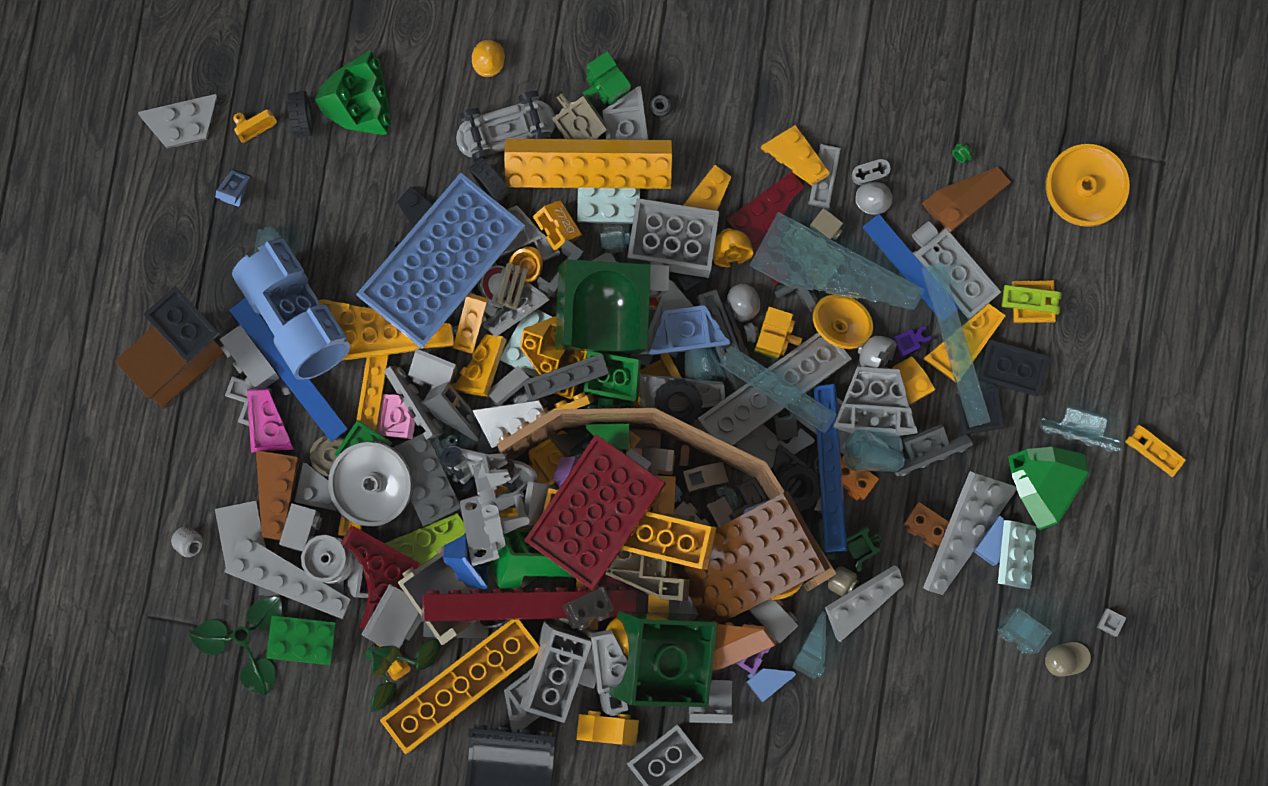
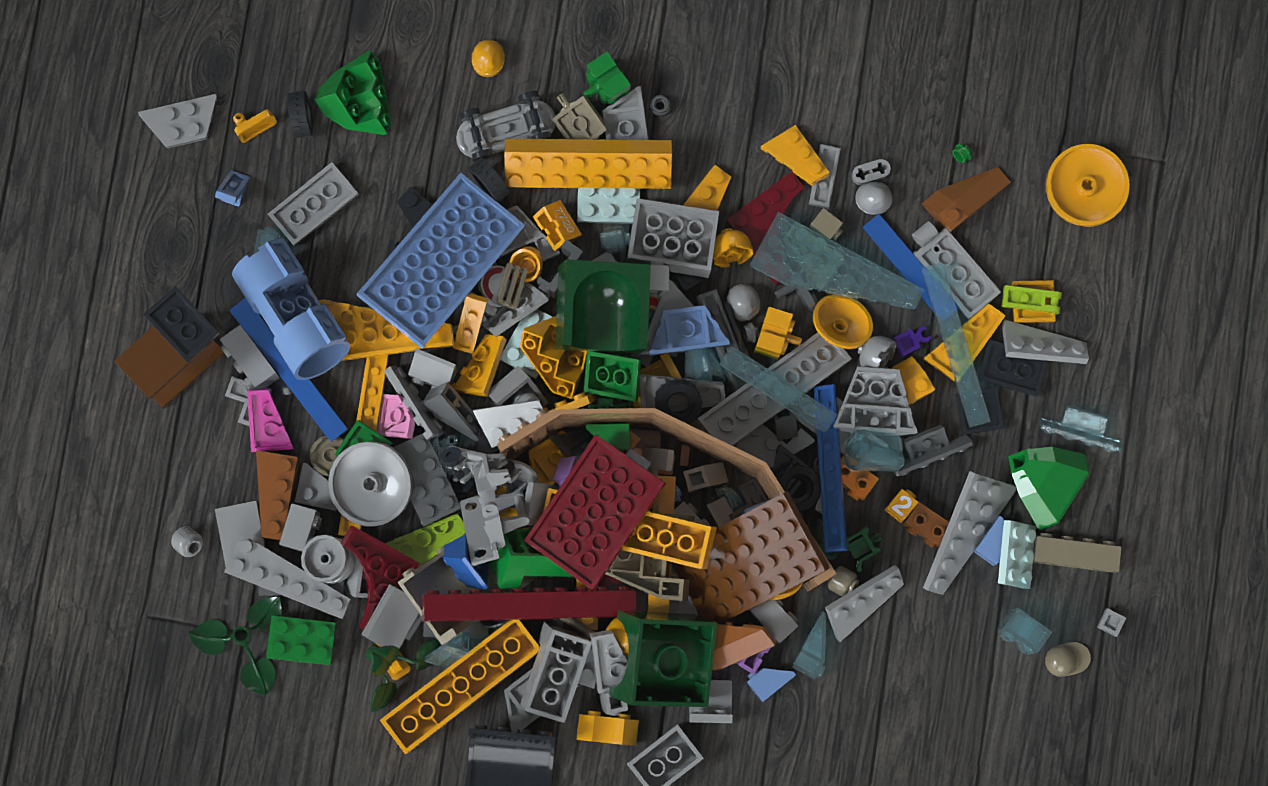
dark grey plate [523,353,609,401] -> none
clear smoke brick [562,586,614,630] -> none
light orange plate [1125,425,1186,477] -> none
none -> light grey plate [268,162,359,247]
none -> clear light blue panel [425,631,469,668]
none -> light orange brick [885,489,918,523]
none -> light grey wing [1002,319,1089,364]
none -> dark tan brick [1033,533,1121,573]

